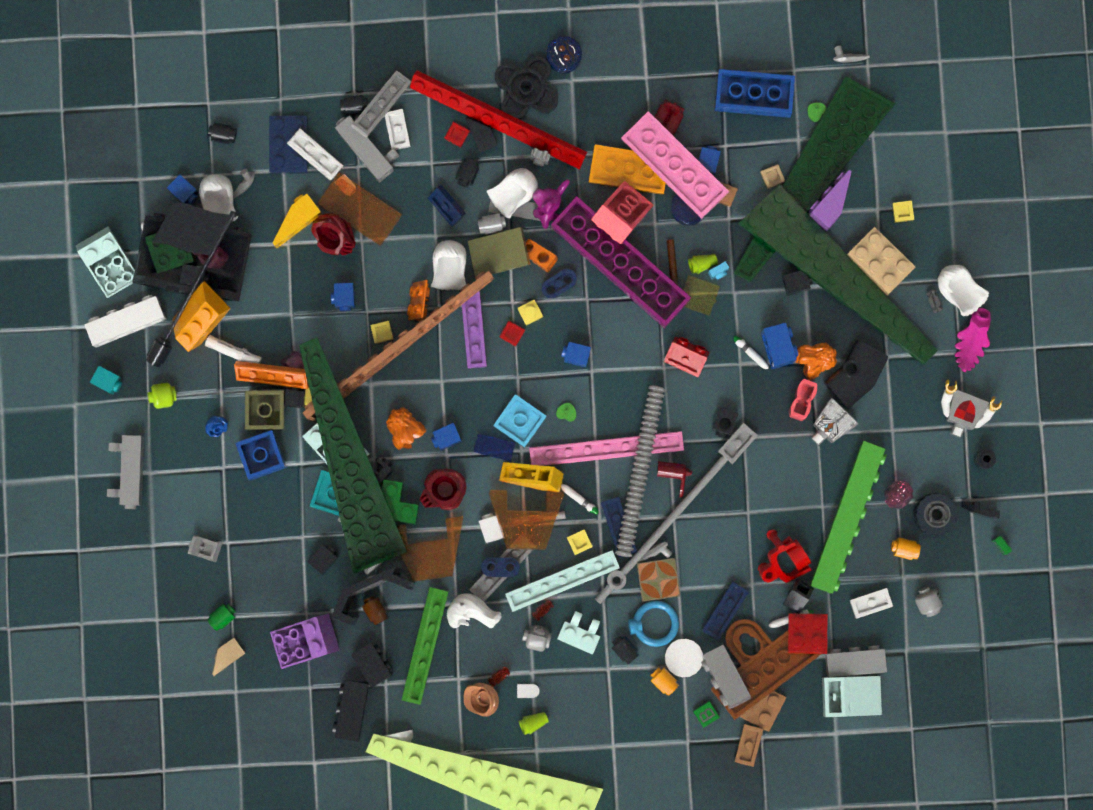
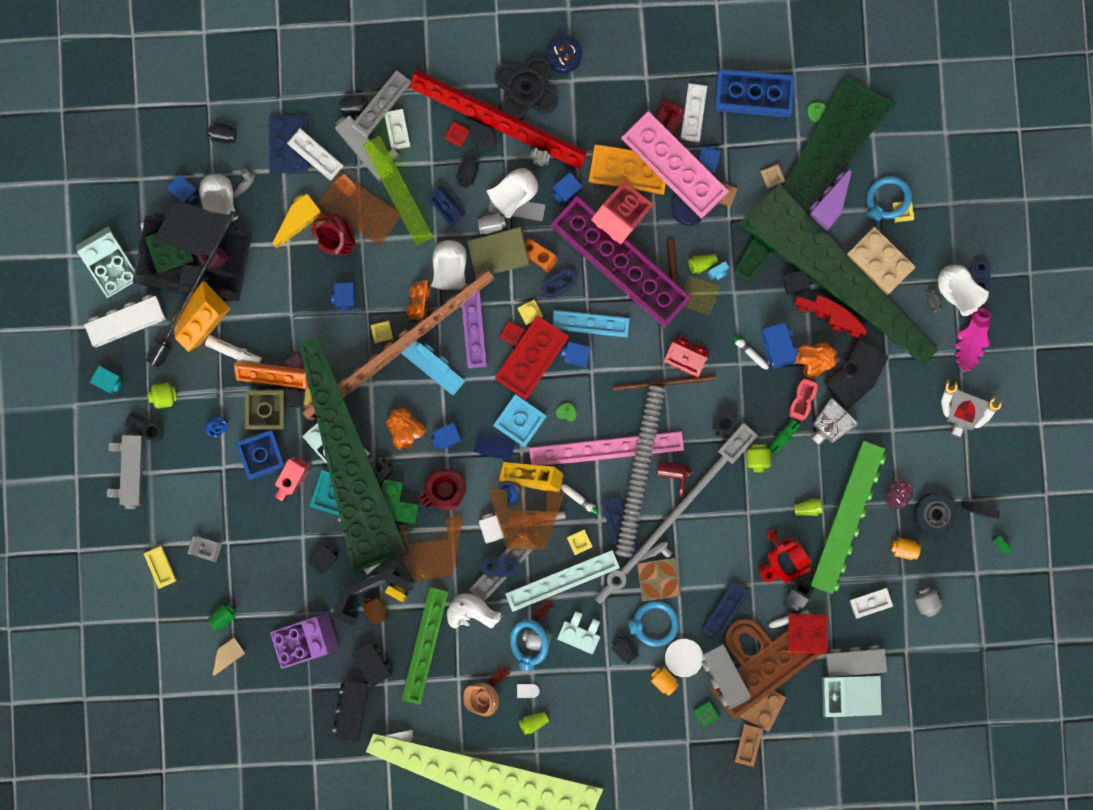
magenta animal [532,179,570,229] -> none
light grey bar [833,46,870,63] -> none
black brick [974,449,996,470] -> none
none -> black piece [124,411,164,442]
none -> light yellow tile [144,546,177,589]
none -> coral torso [275,456,312,502]
none -> clear neon green tile [362,136,433,246]
none -> yellow plate [385,585,408,603]
none -> medium azure bracket [401,341,465,395]
none -> red plate [494,315,569,400]
none -> blue plate [500,481,520,505]
none -> dark azure piece [510,620,549,671]
none -> blue brick [552,173,582,204]
none -> medium azure tile [552,310,630,338]
none -> reddish brown axle [613,375,716,391]
none -> white tile [681,83,707,143]
none -> lime head [746,445,771,473]
none -> green pin [767,418,801,455]
none -> red slope [793,295,867,338]
none -> lime cone [794,497,823,516]
none -> dark azure piece [866,176,912,223]
none -> dark blue plate [970,258,990,292]

